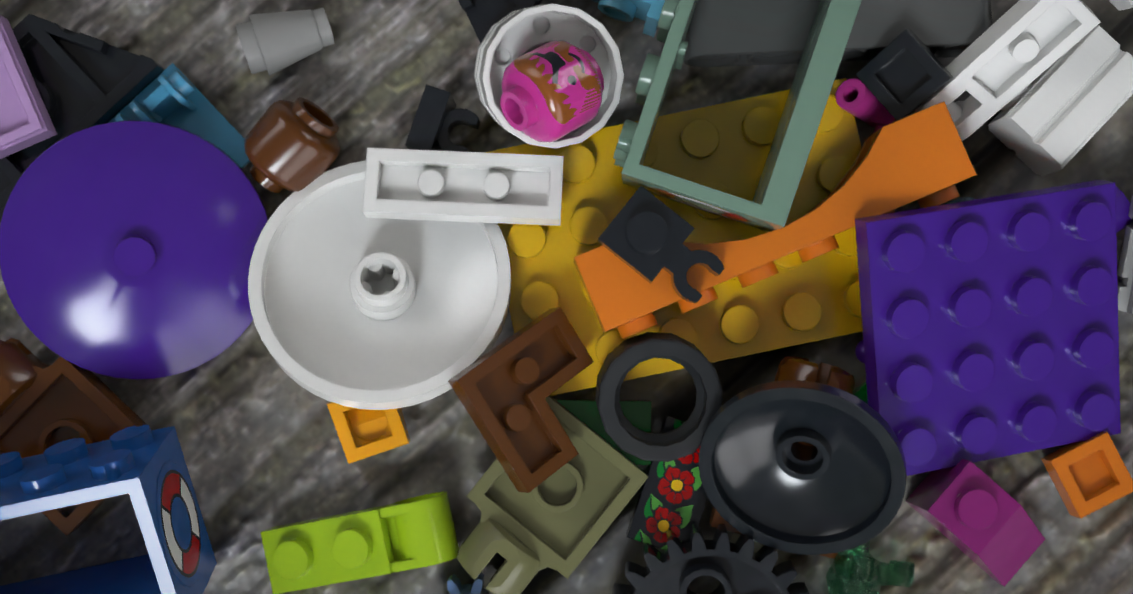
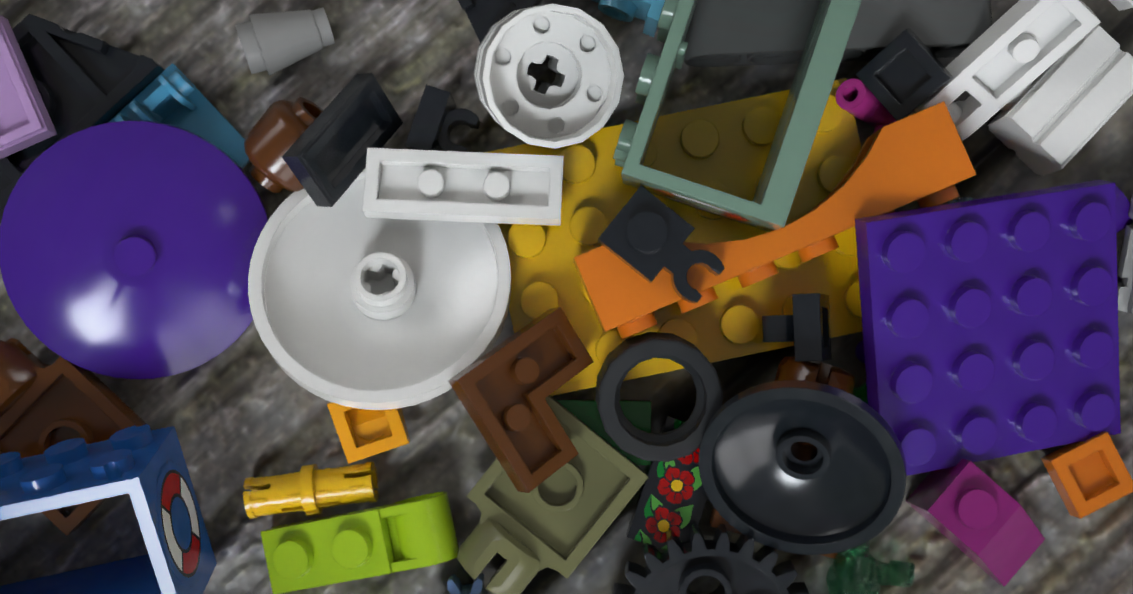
dark pink head [500,41,604,142] -> none
none -> yellow pin [243,461,379,519]
none -> black tile [282,73,403,207]
none -> black tile [762,293,832,362]

